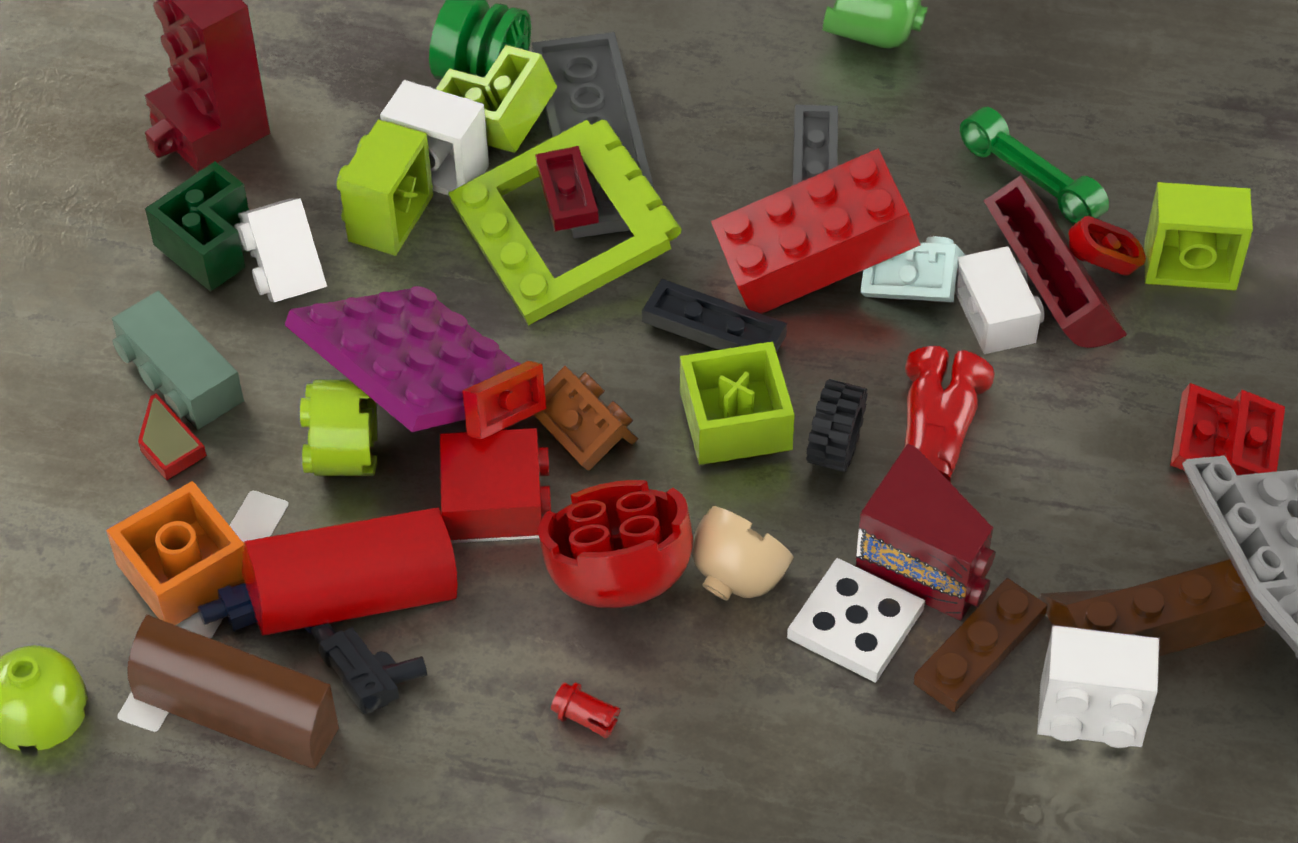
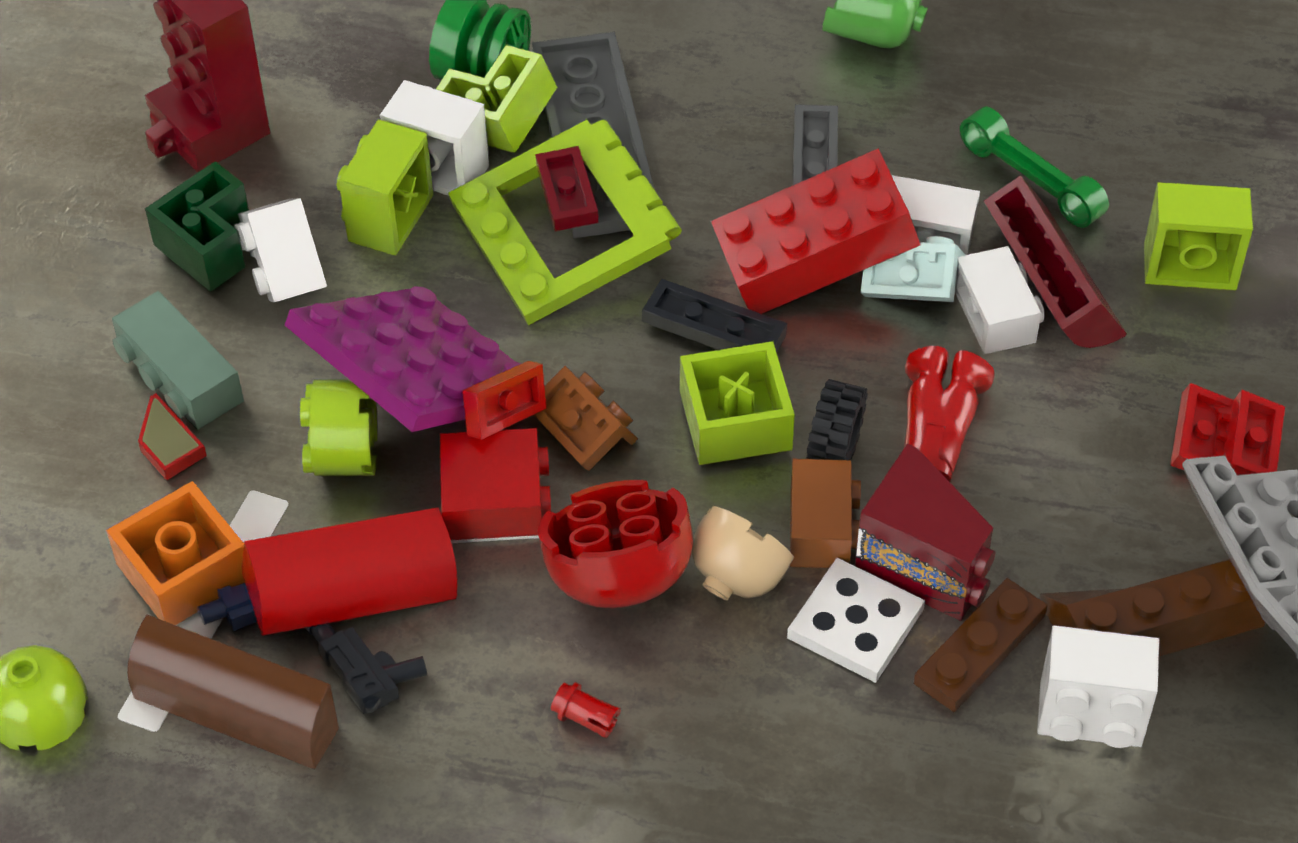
red plate [1068,216,1146,276] -> none
none -> dark orange brick [790,459,861,568]
none -> white brick [892,175,980,255]

